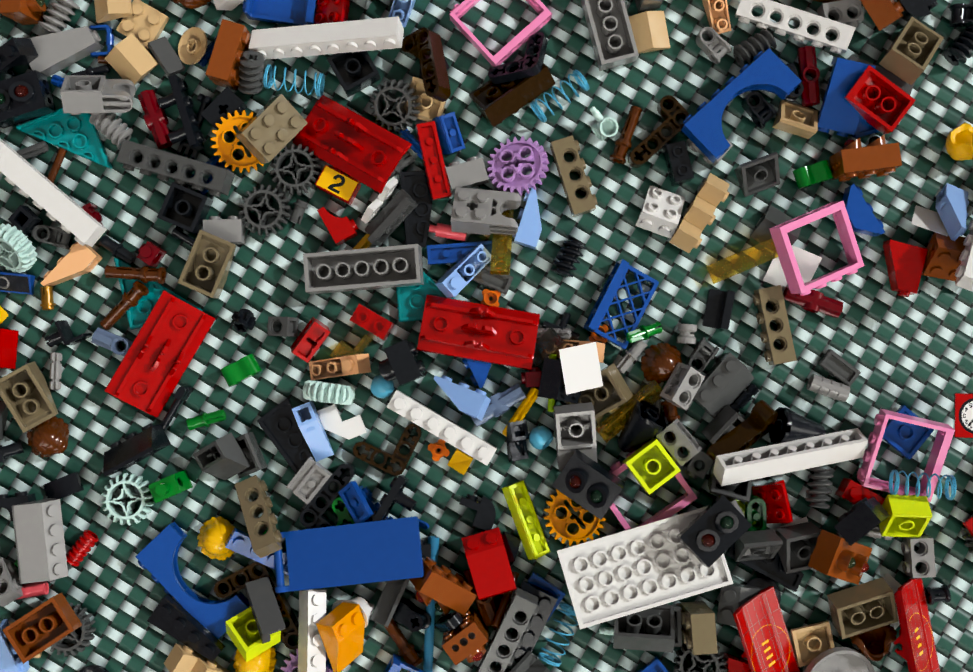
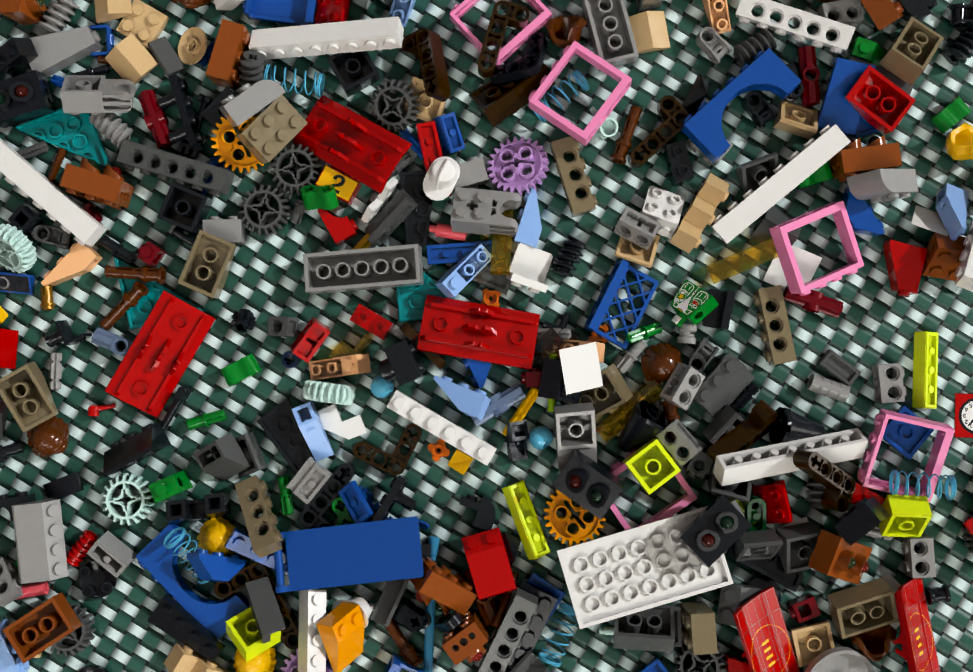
none -> dark orange piece [59,156,135,210]
none -> black dish [78,560,117,599]
none -> light grey brick [87,531,137,578]
none -> red hand [88,403,116,416]
none -> medium azure piece [163,527,209,584]
none -> black arch [165,492,231,524]
none -> blue slope [187,549,247,582]
none -> light grey brick [218,80,286,127]
none -> green axle [277,476,294,515]
none -> dark blue bush [281,351,300,368]
none -> green axle [300,185,339,210]
none -> dark brown beam [399,322,447,370]
none -> white piece [423,156,460,201]
none -> dark brown beam [478,0,530,78]
none -> white bracket [505,243,553,294]
none -> bright pink window [528,41,632,146]
none -> reddish brown hair [544,14,587,49]
none -> light grey brick [614,206,661,250]
none -> tan slope [615,235,660,268]
none -> green torso [670,279,719,328]
none -> black slope [682,74,711,116]
none -> white brick [711,124,851,244]
none -> dark red brick [787,593,821,623]
none -> dark brown beam [793,450,856,512]
none -> green slope [846,36,886,67]
none -> light grey brick [846,169,918,203]
none -> light grey brick [871,363,906,403]
none -> neon yellow slope [912,331,938,409]
none -> green axle [930,96,971,134]

